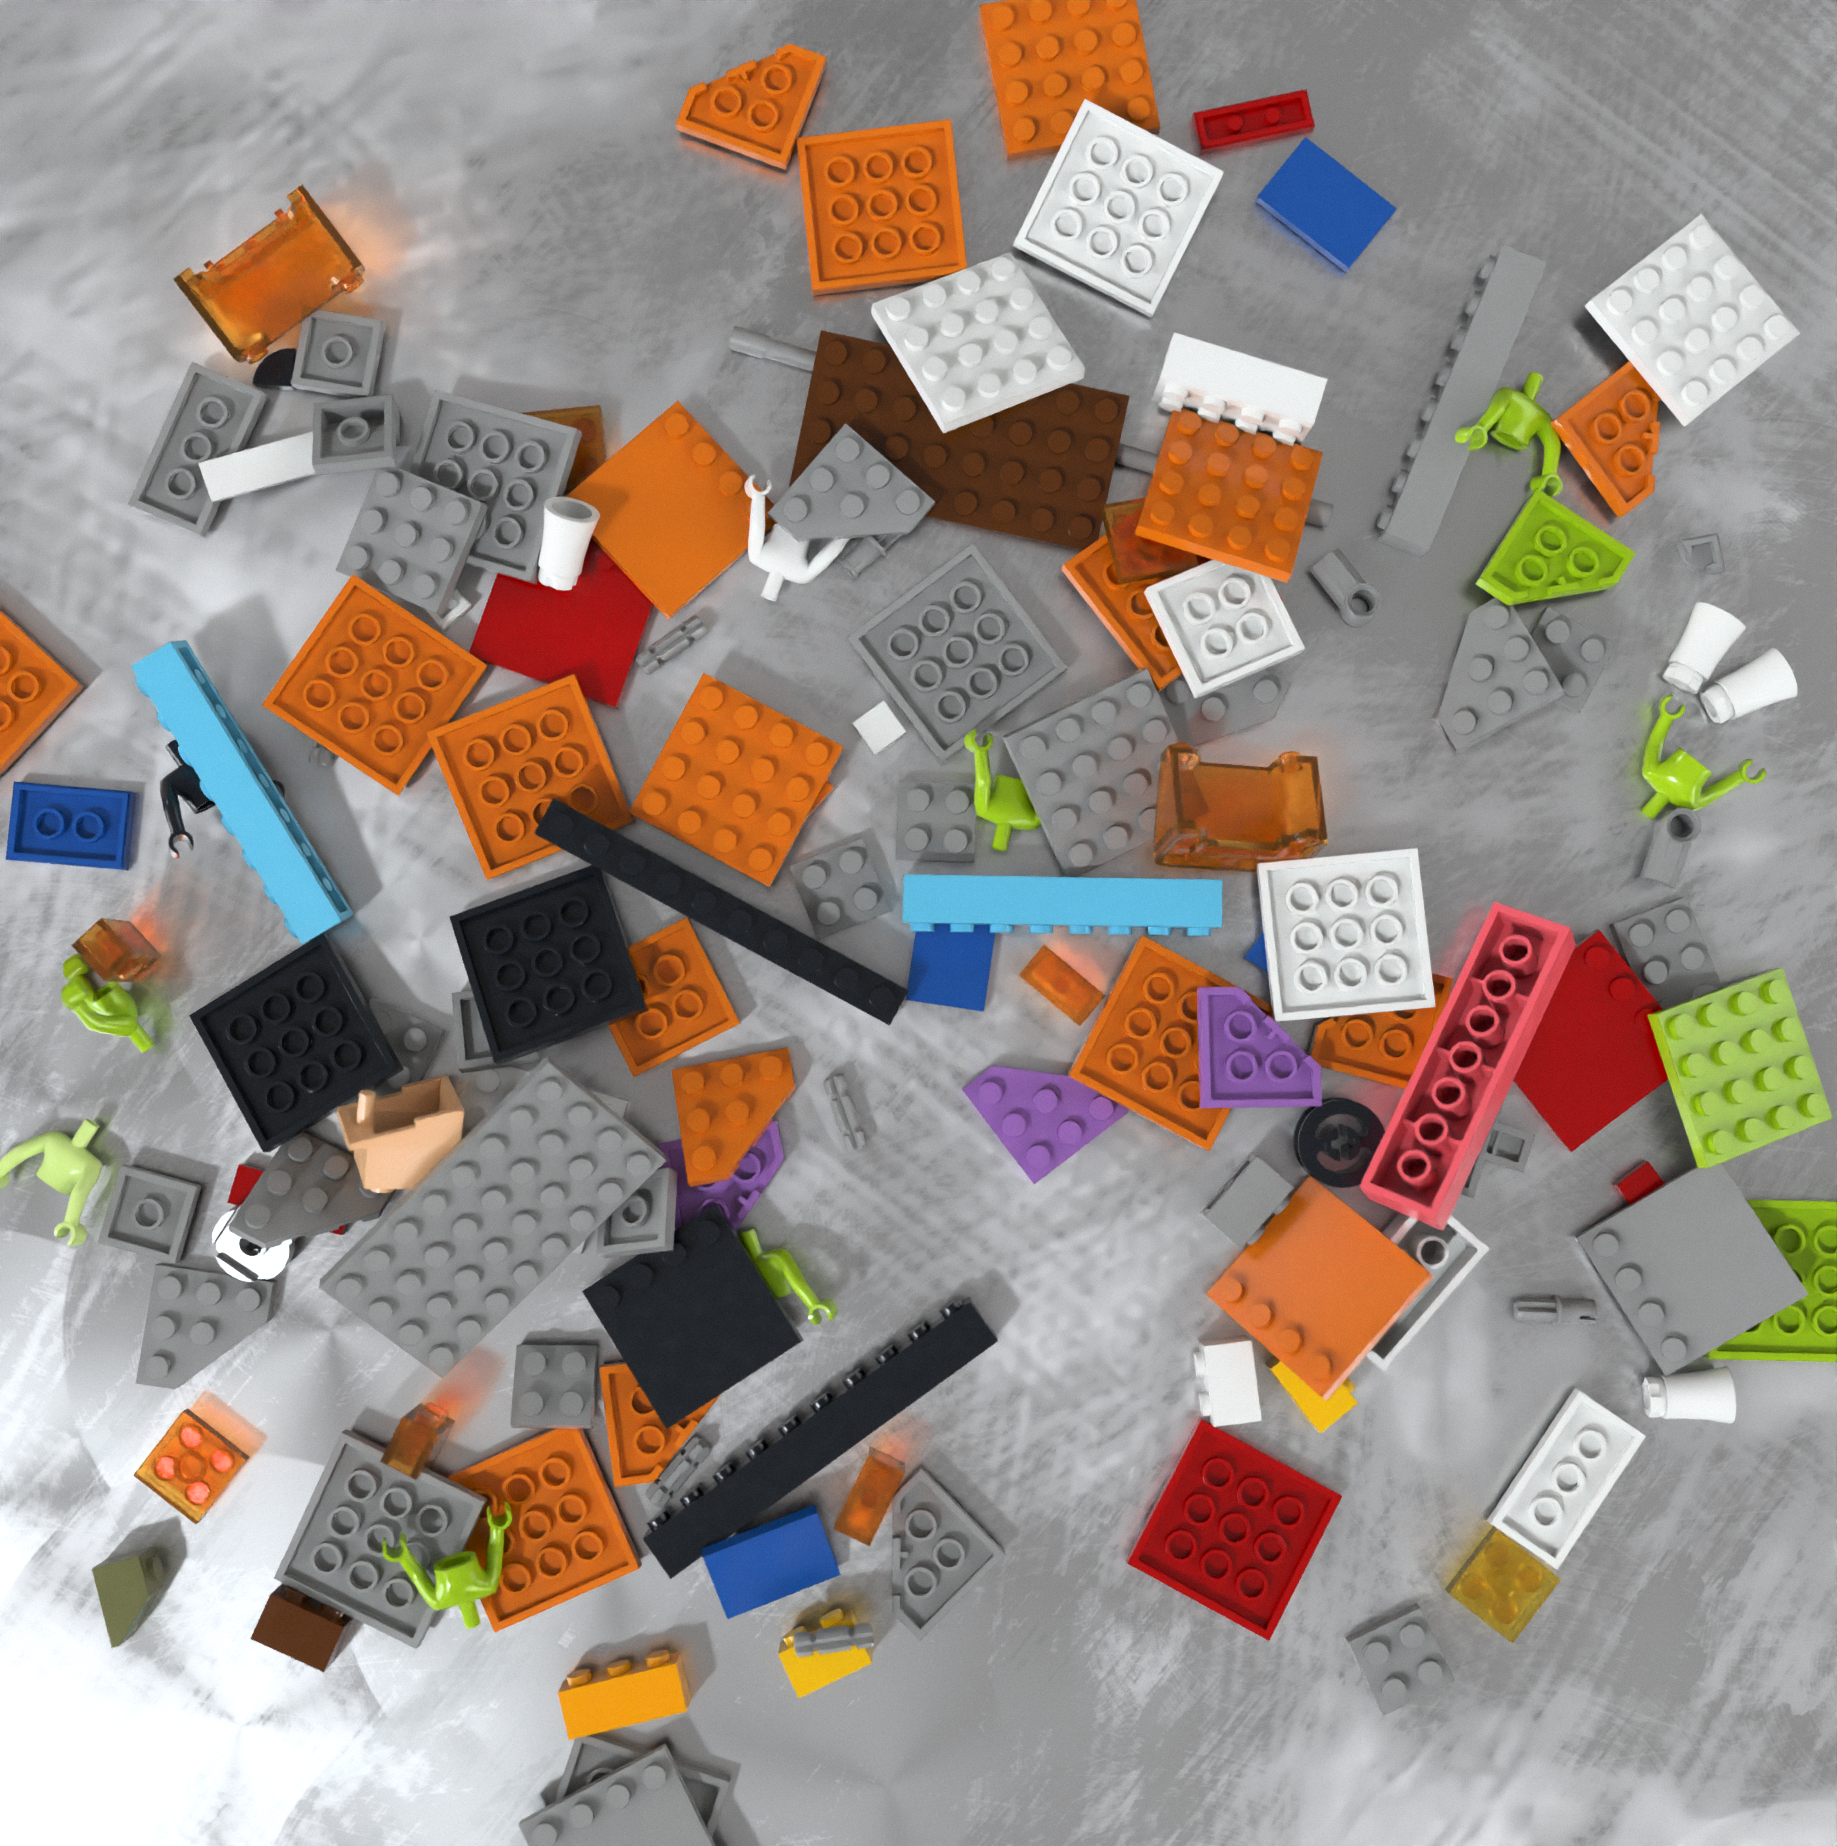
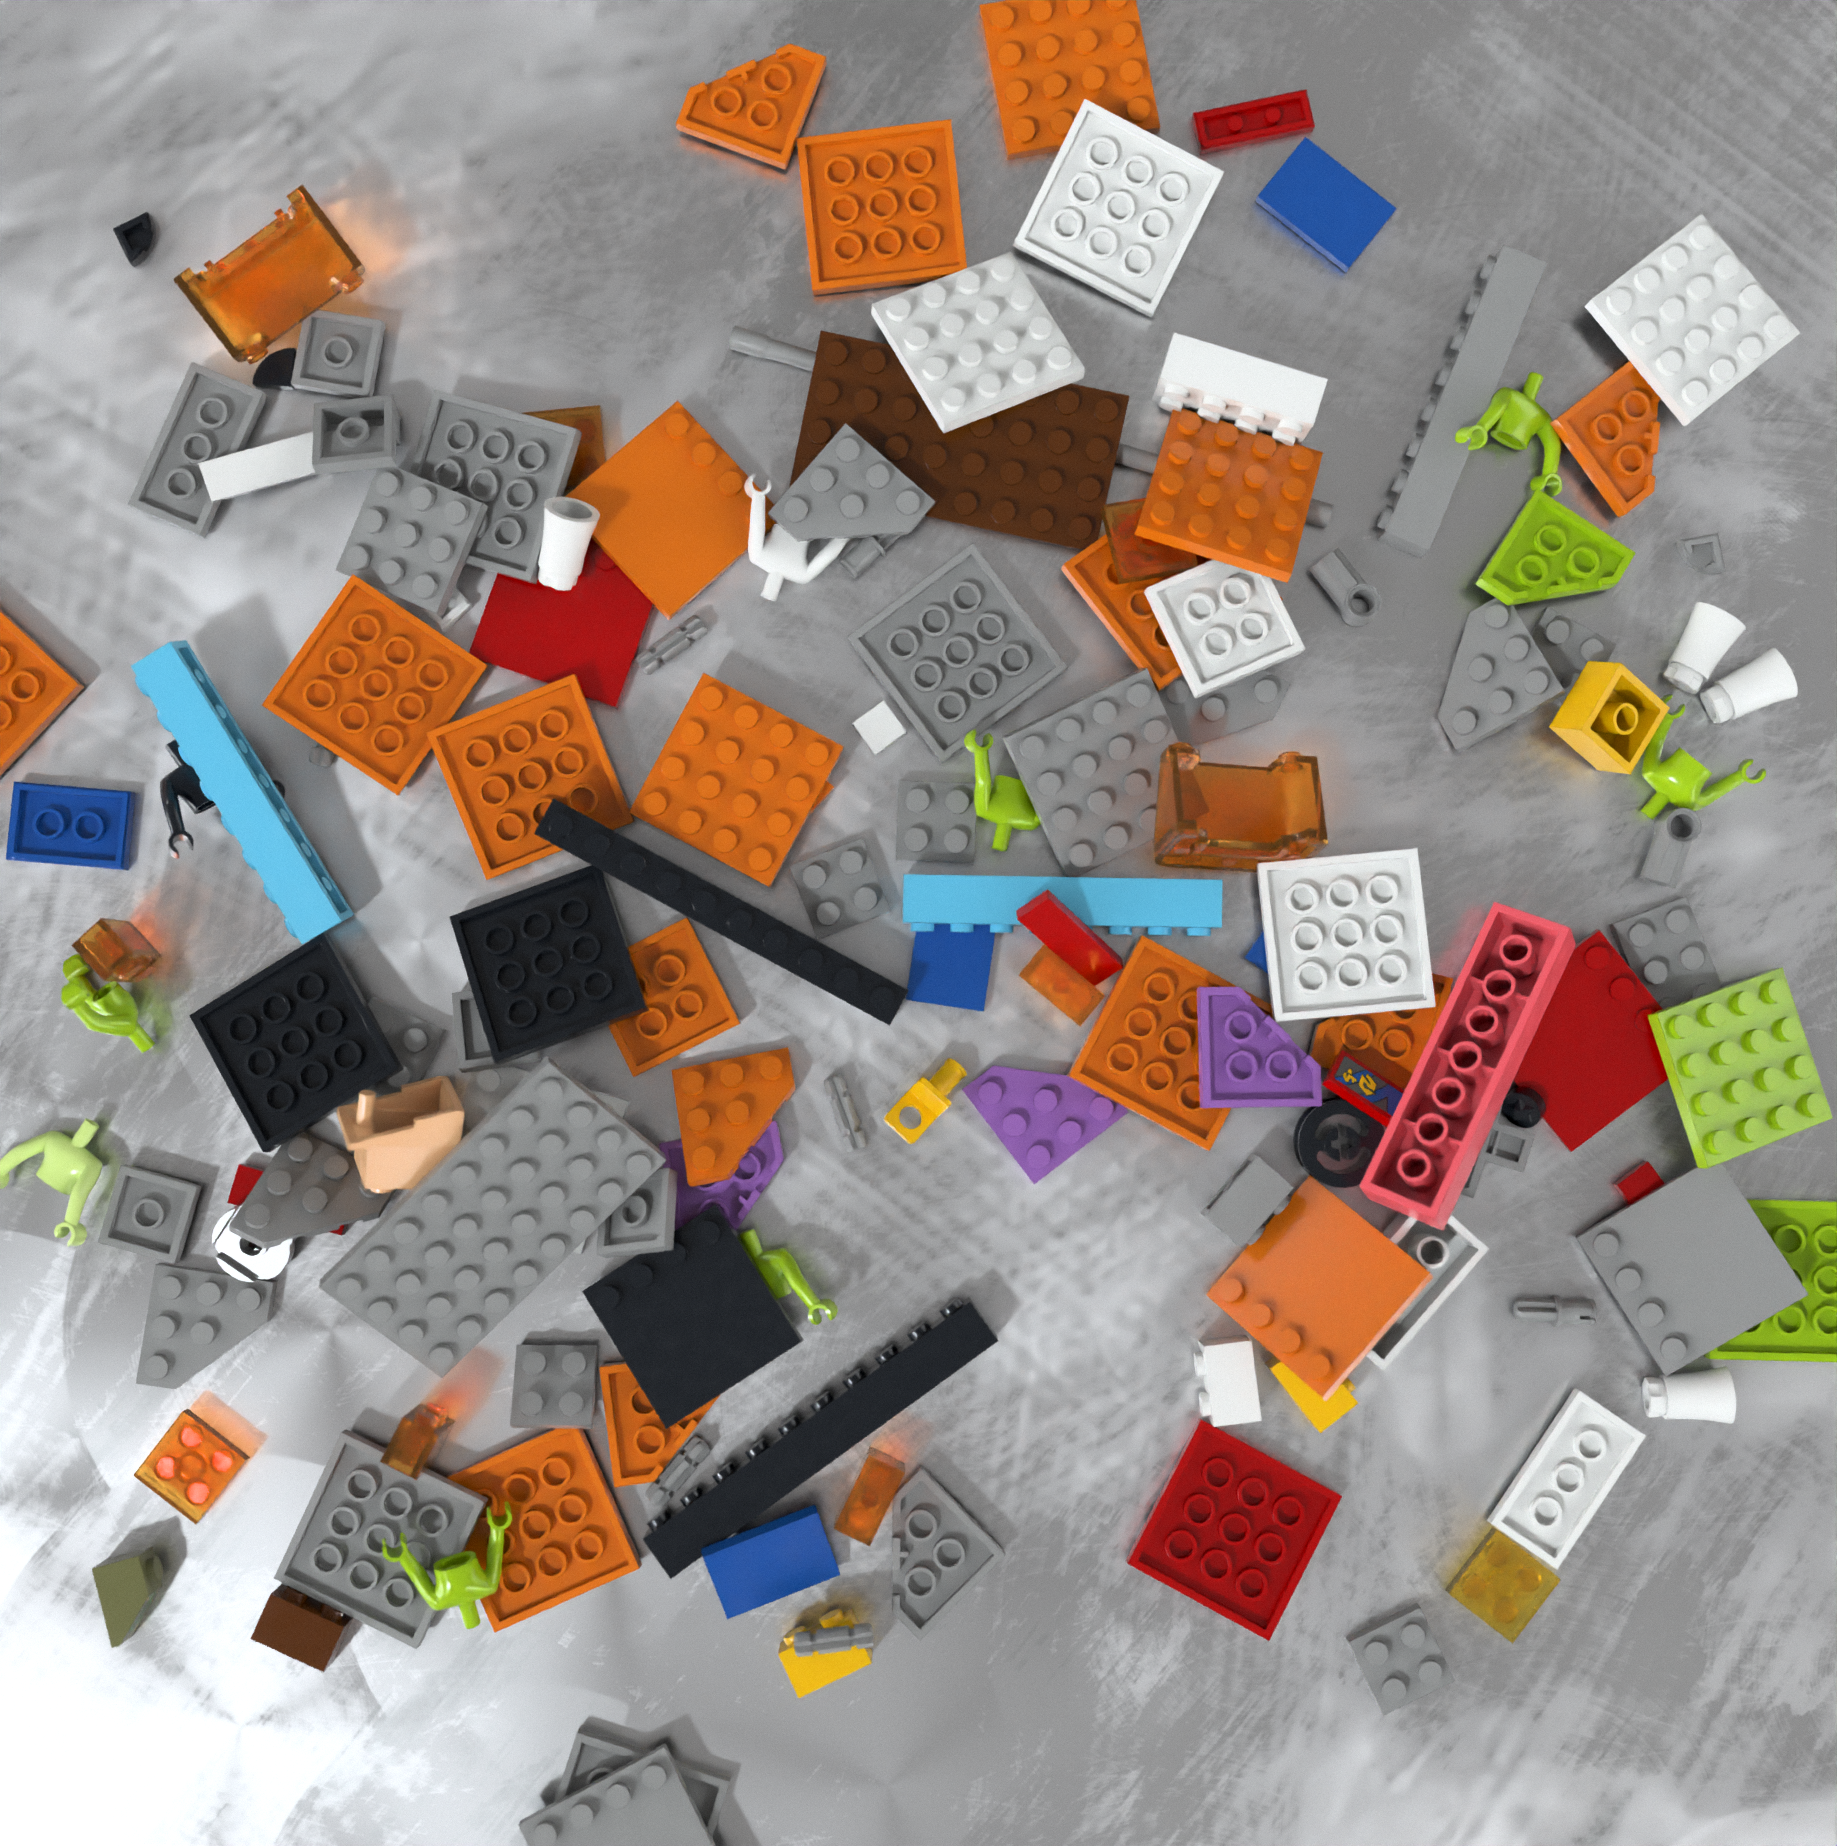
light orange brick [558,1650,691,1740] -> none
none -> black tile [113,212,156,267]
none -> yellow bracket [884,1058,967,1144]
none -> red tile [1016,889,1124,988]
none -> tile [1322,1050,1405,1127]
none -> black tile [1502,1087,1546,1128]
none -> yellow brick [1549,661,1669,774]

